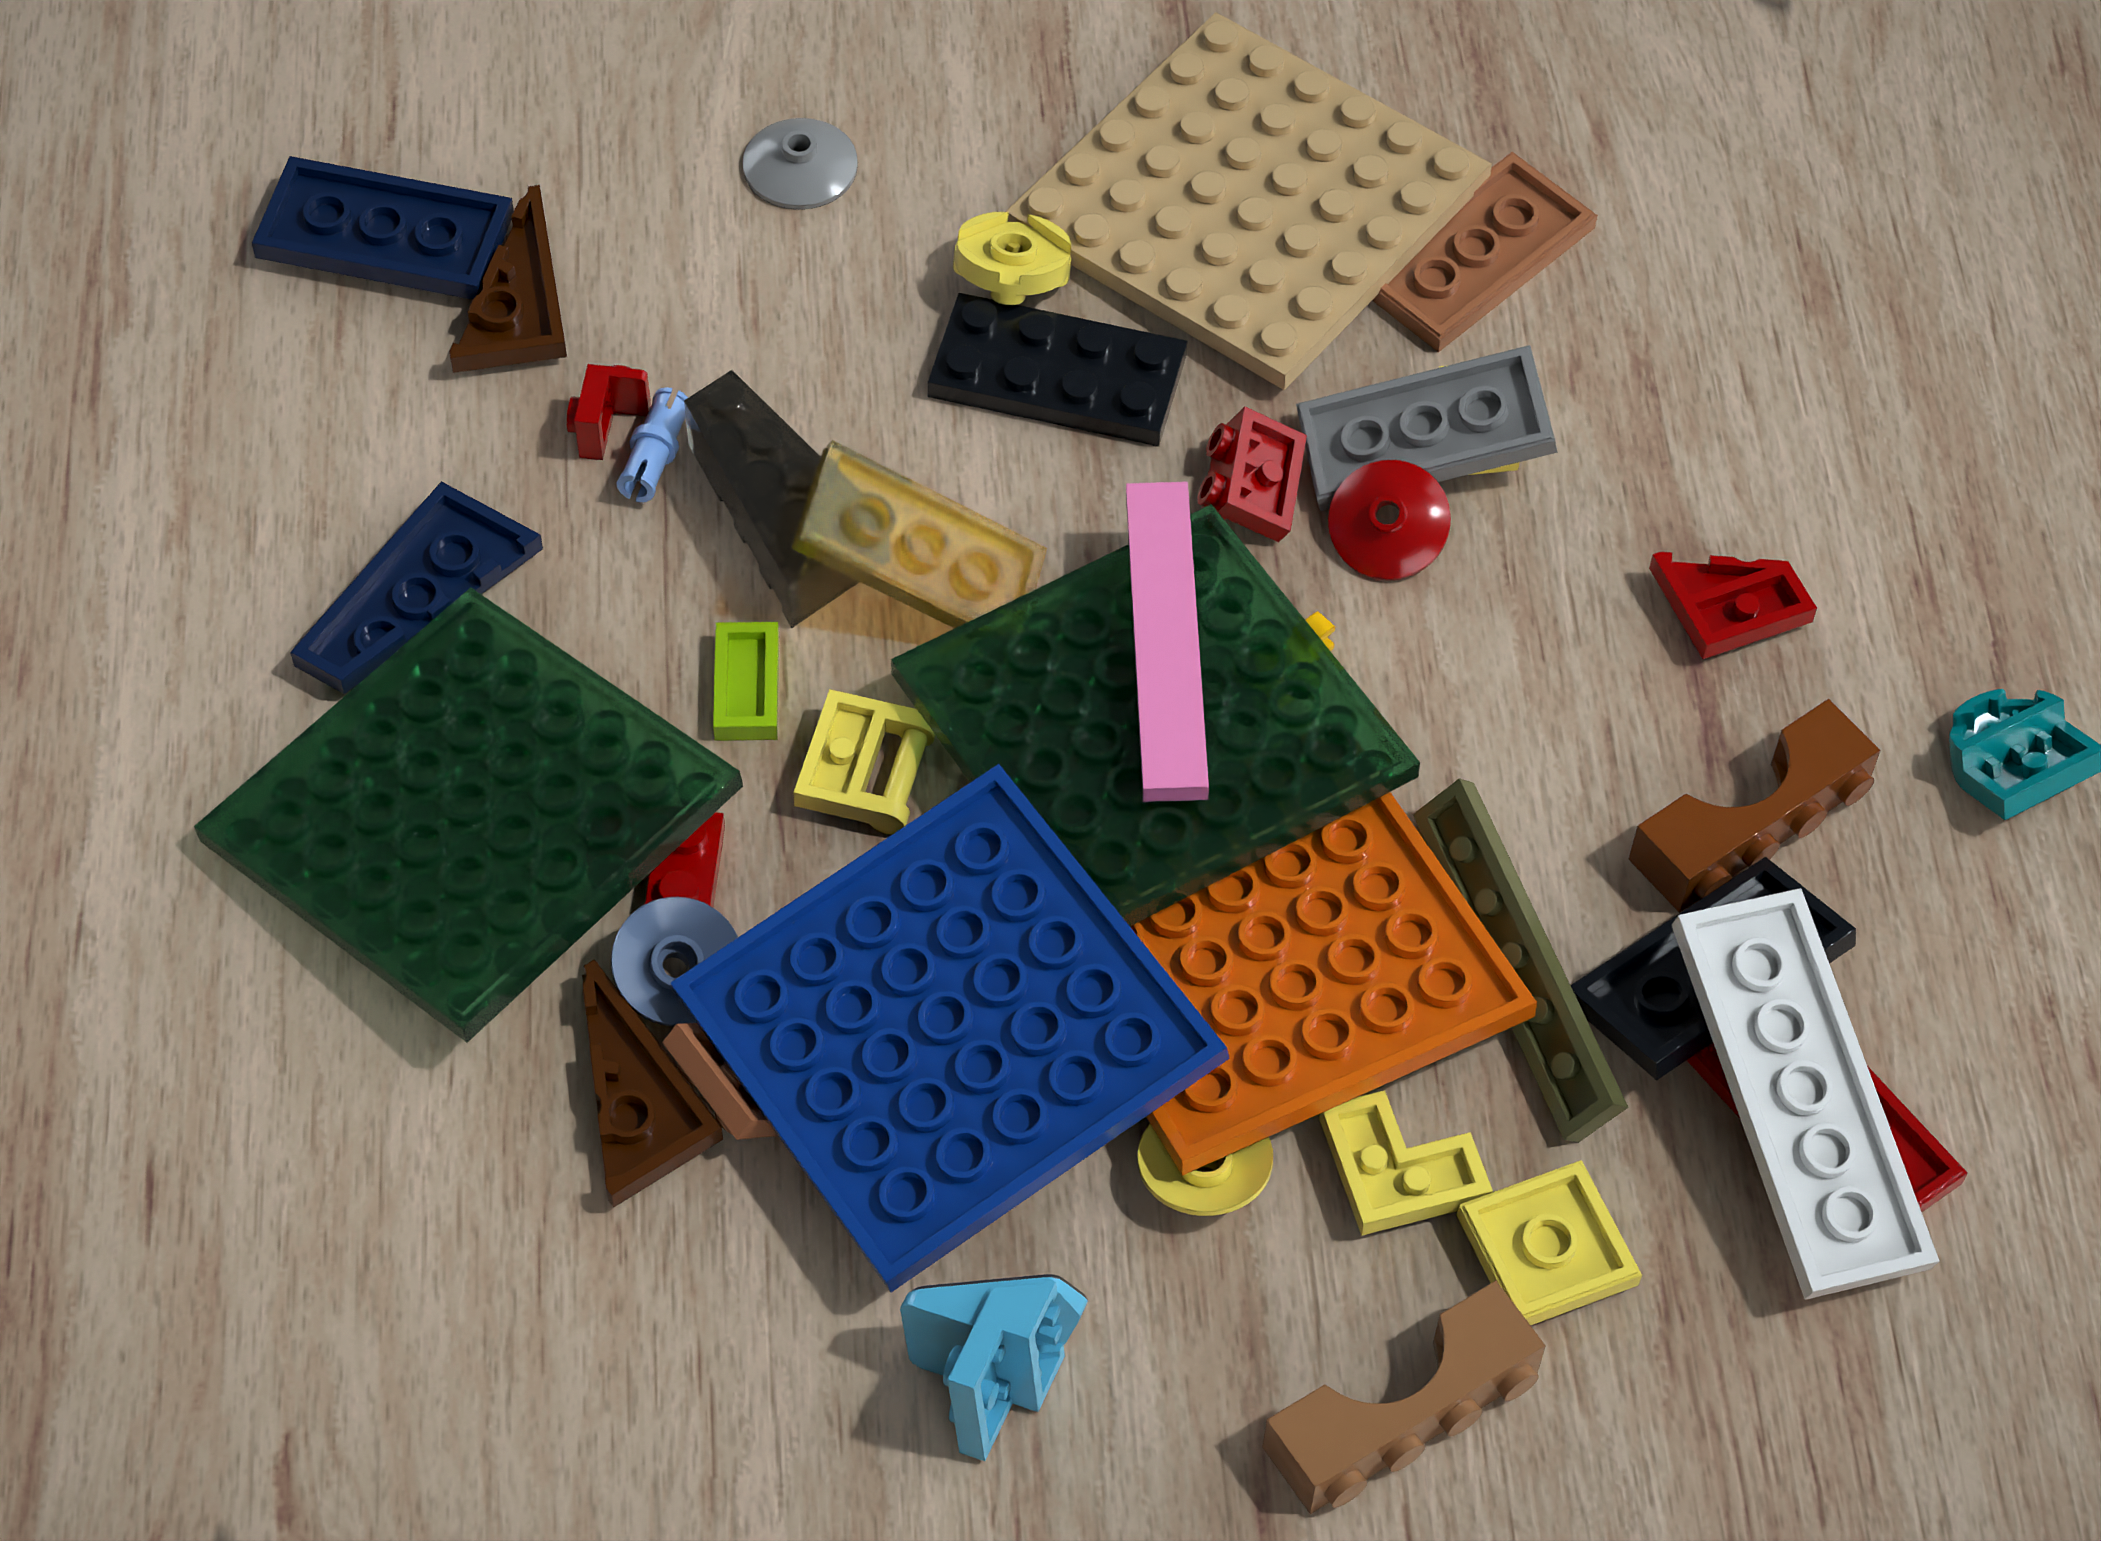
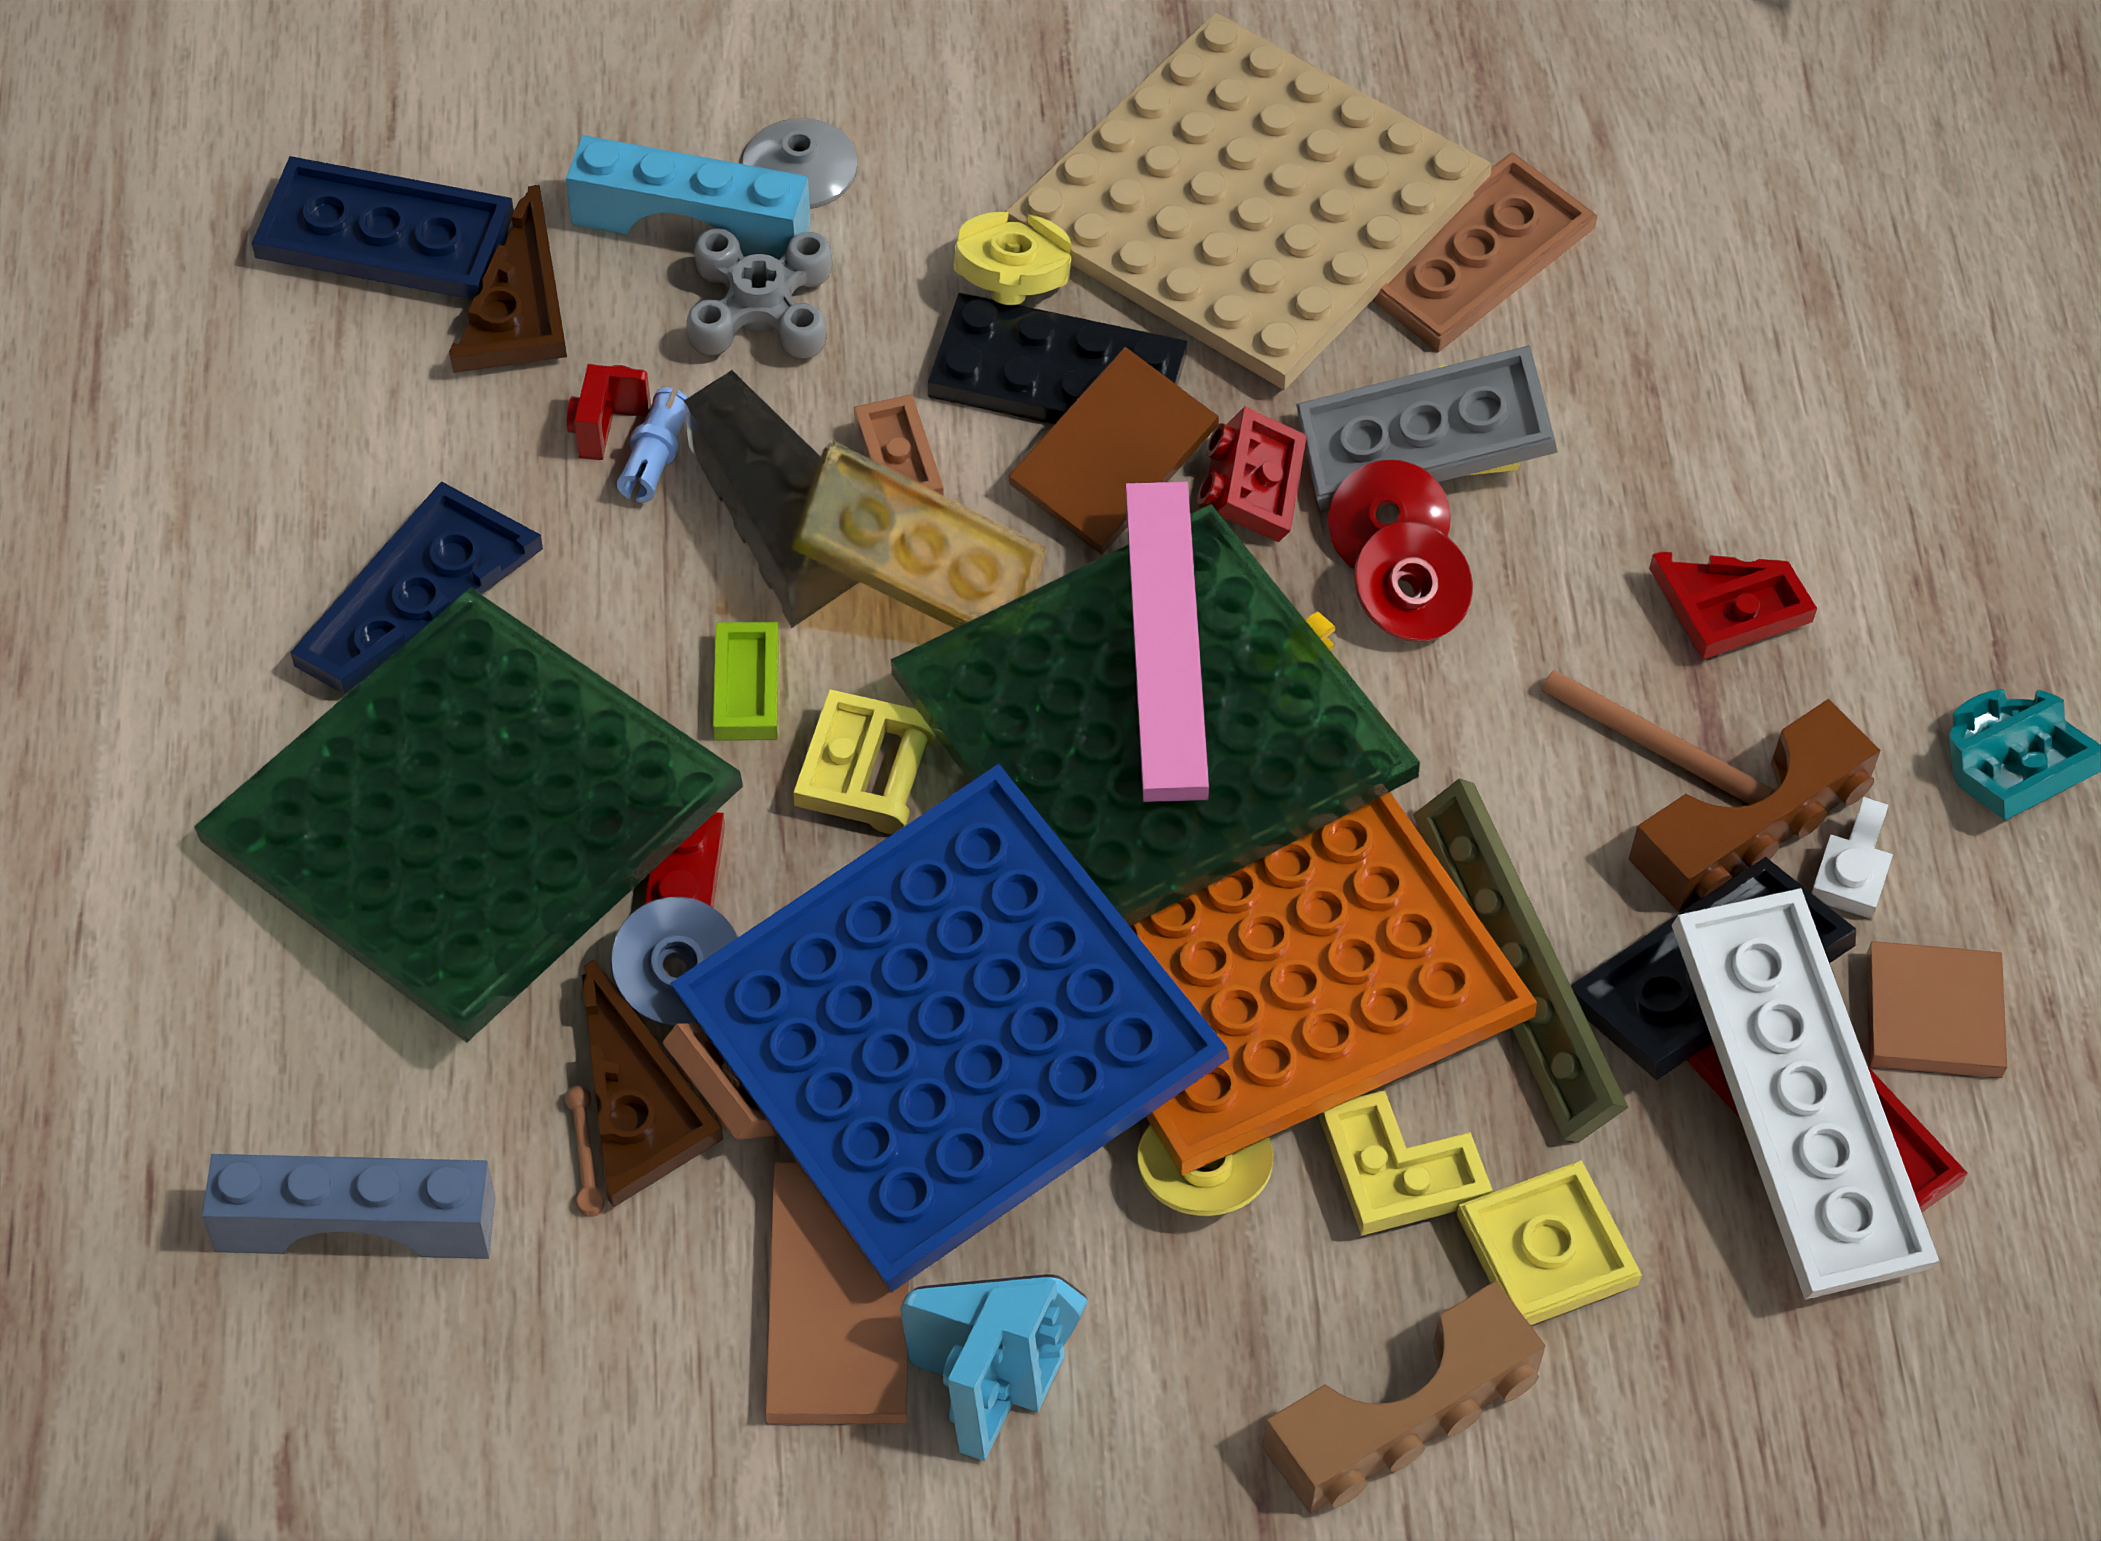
none -> sand blue arch [202,1154,496,1259]
none -> nougat hinge [565,1085,605,1217]
none -> medium azure arch [566,135,810,260]
none -> light grey gear [687,228,833,359]
none -> nougat tile [766,1161,909,1424]
none -> nougat plate [854,394,944,515]
none -> dark orange tile [1008,347,1219,555]
none -> red dish [1354,522,1473,642]
none -> nougat bar [1542,670,1775,805]
none -> white plate [1811,797,1893,920]
none -> nougat tile [1867,941,2007,1078]

